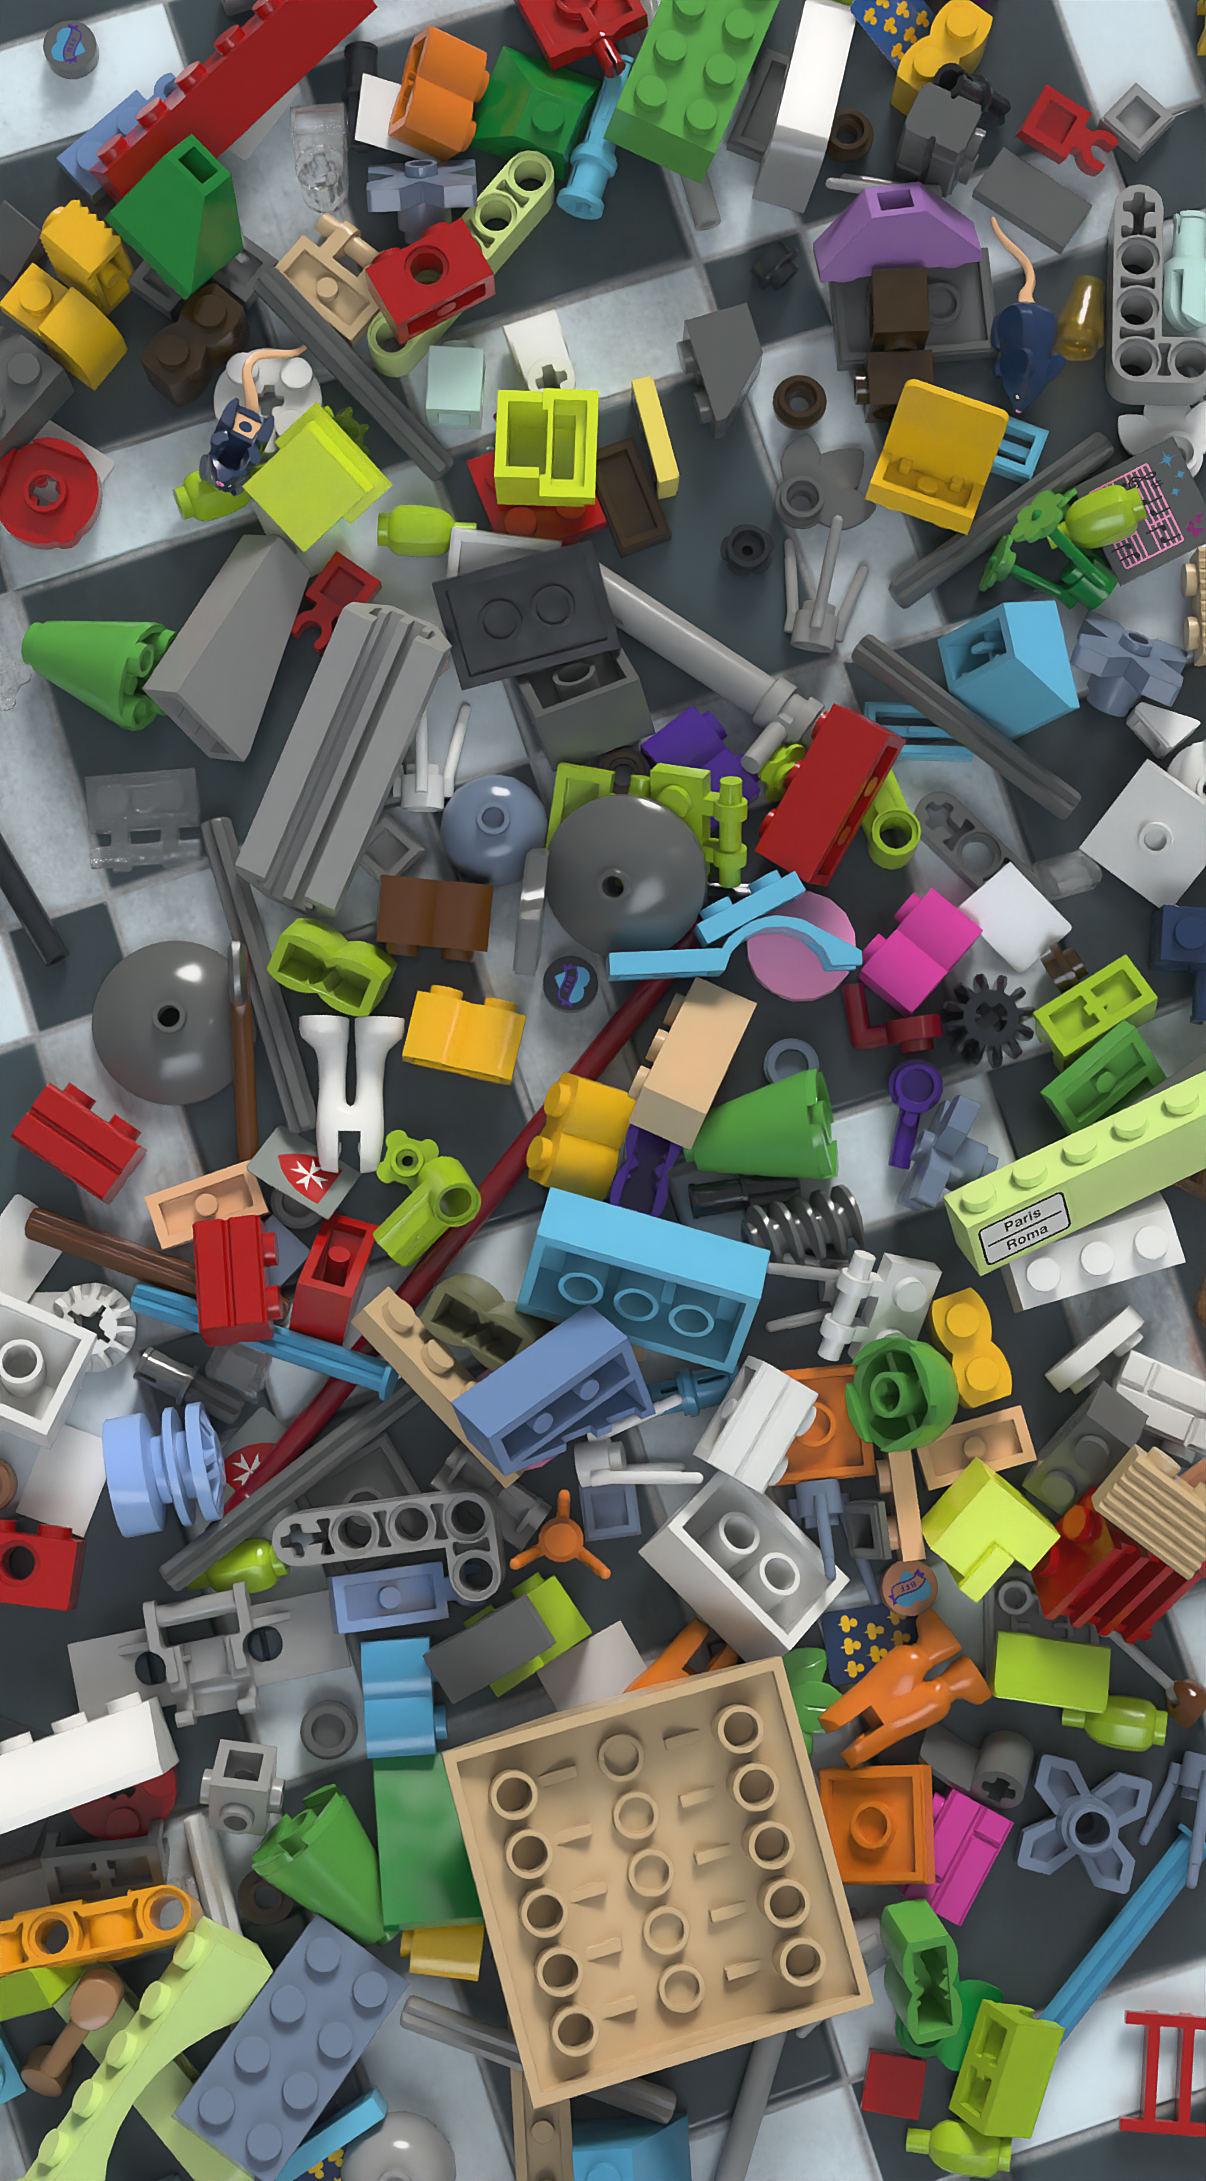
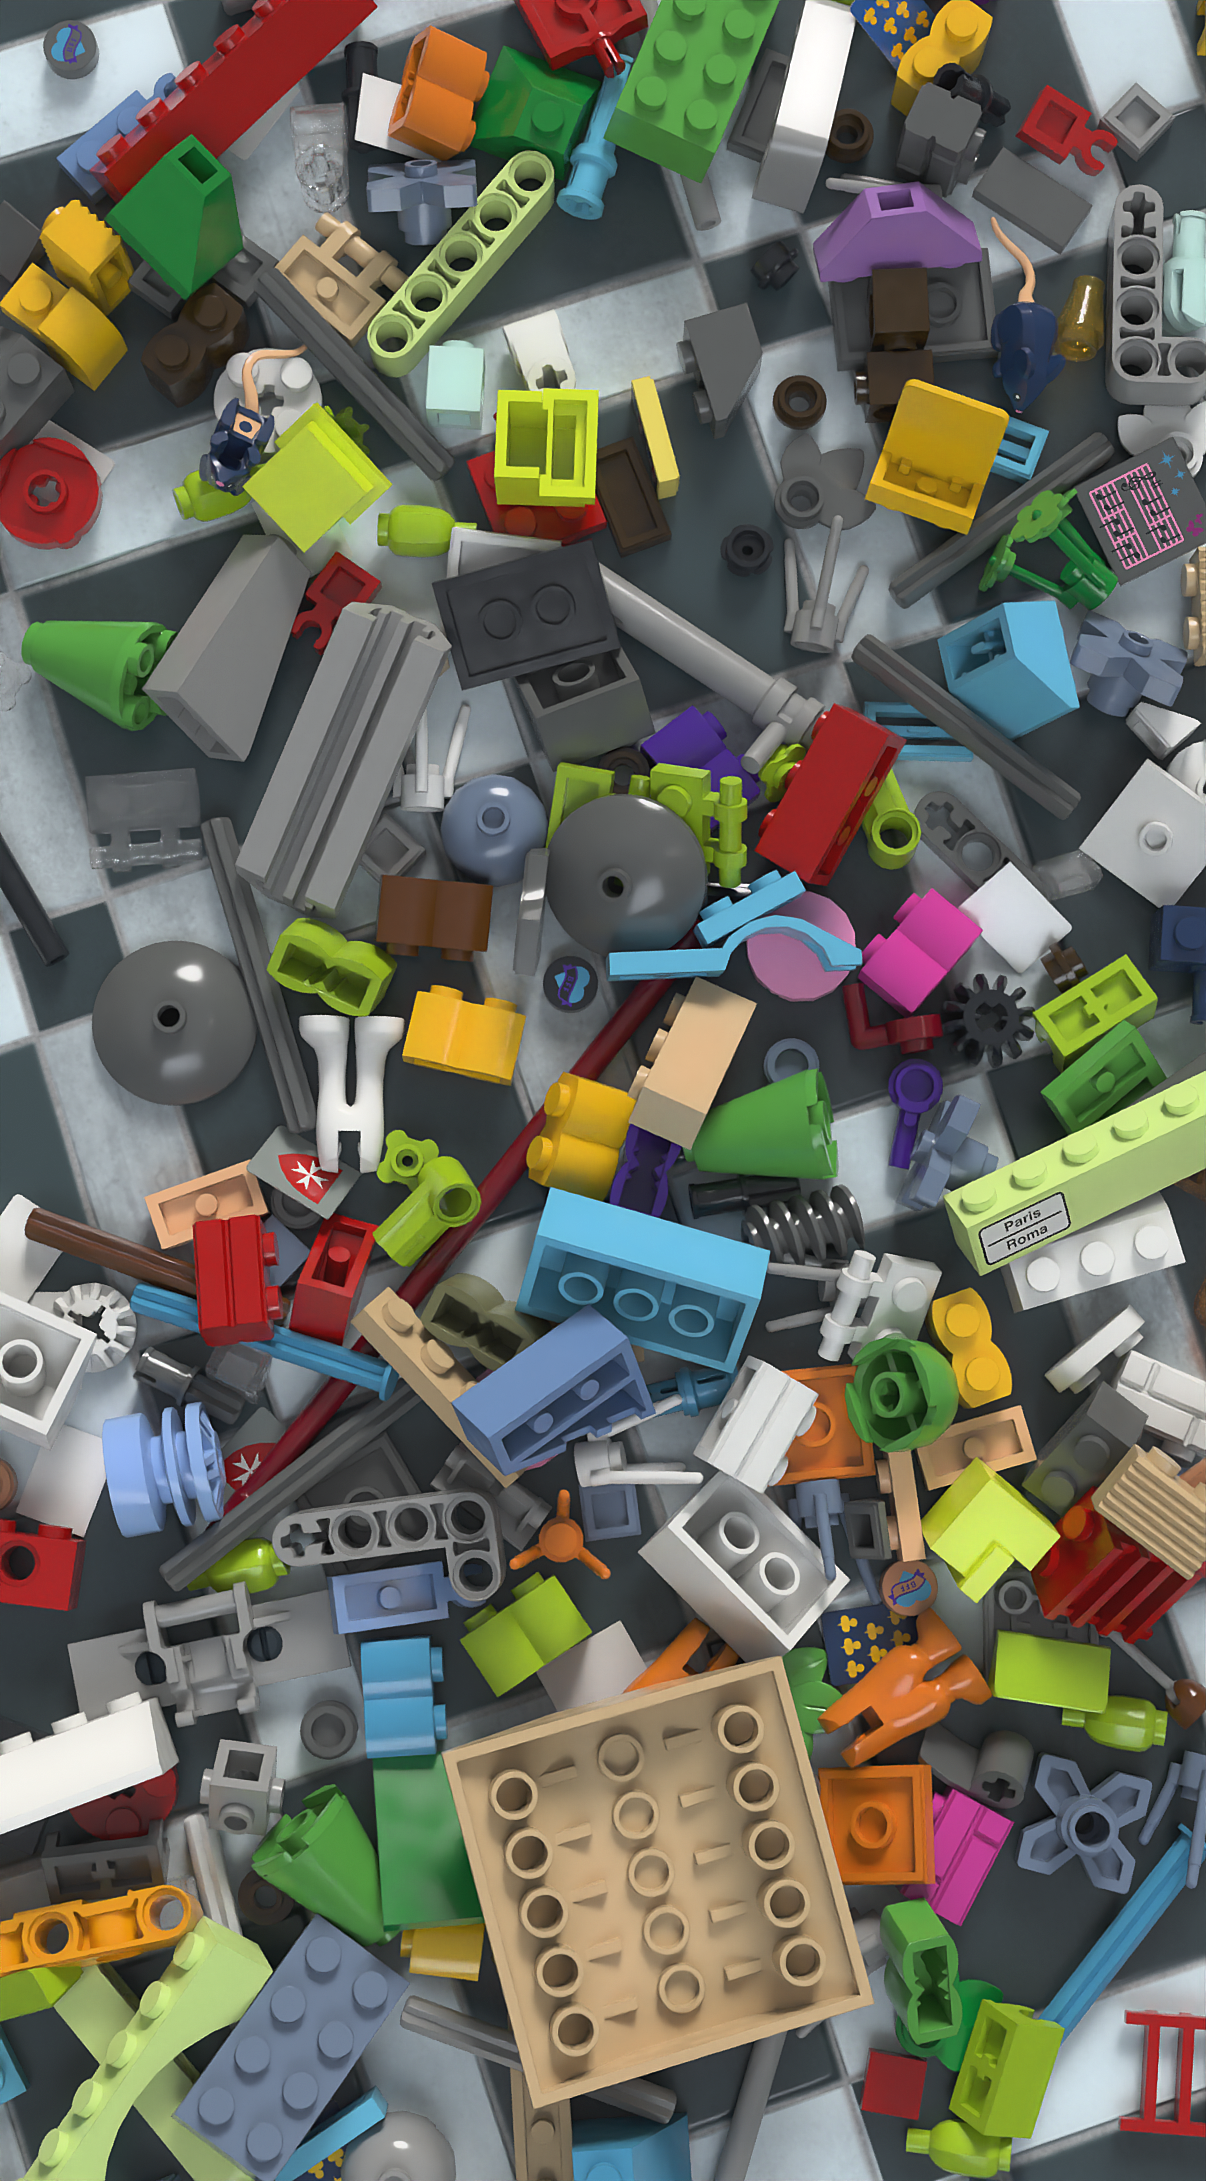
red brick [10,1082,147,1205] -> none
medium nougat bar [20,1968,125,2097] -> none
reddish brown piece [228,941,259,1161] -> none
red brick [365,218,495,345] -> none
dark grey slope [422,1593,556,1704] -> none
lime plant [1047,485,1148,549] -> none

